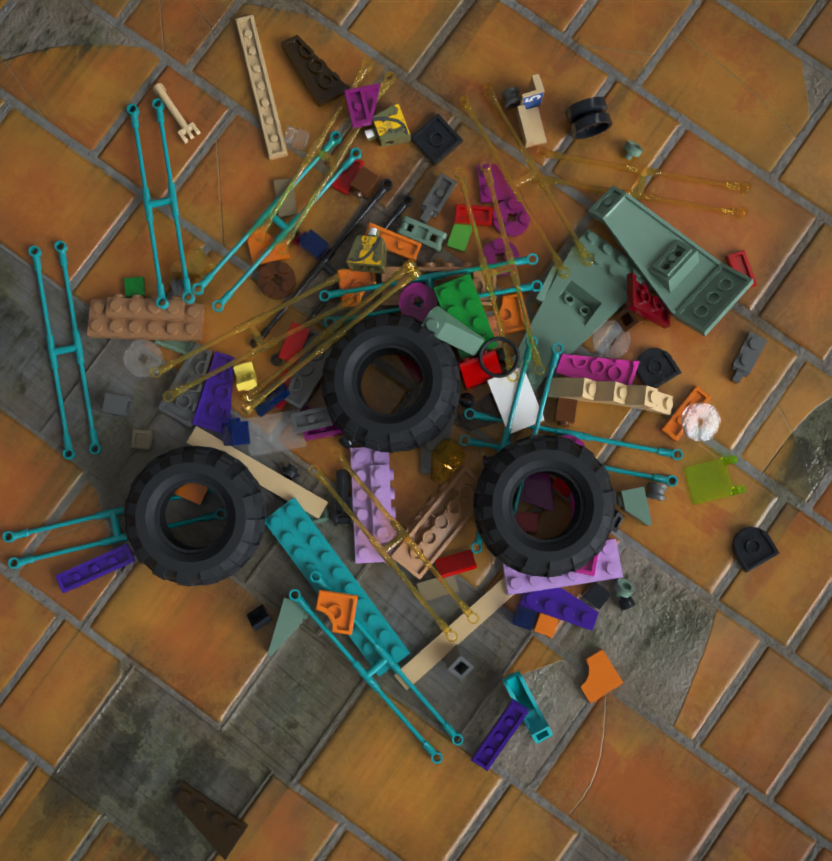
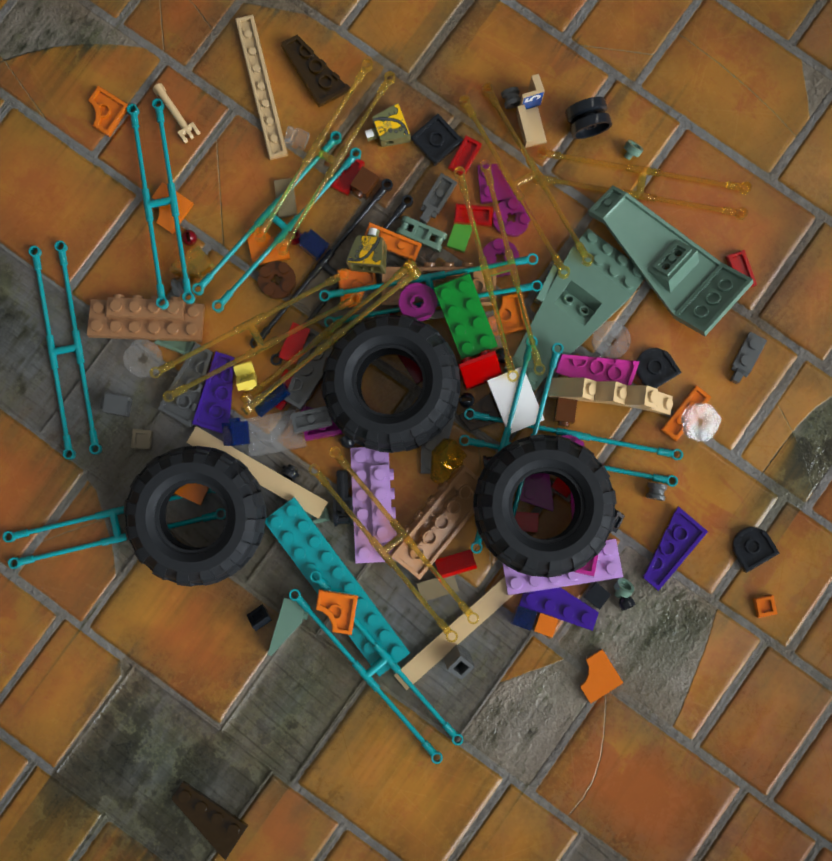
dark purple plate [55,544,136,593] -> none
green tile [124,277,146,298] -> none
magenta wing [344,83,380,128] -> none
sand green slope [421,306,485,356] -> none
dark purple tile [471,698,529,771] -> none
black tyre [478,337,520,378] -> none
teal arch [502,670,553,744] -> none
reddish brown brick [615,308,648,332] -> none
sand green slope [616,487,652,526] -> none
dark red wing [627,272,670,329] -> none
clear neon green flag [684,455,746,505] -> none
none -> orange tile [88,86,128,137]
none -> orange tile [152,182,194,235]
none -> dark red hinge [181,230,197,246]
none -> red tile [448,135,482,177]
none -> dark purple wing [642,506,708,591]
none -> orange tile [753,595,778,618]

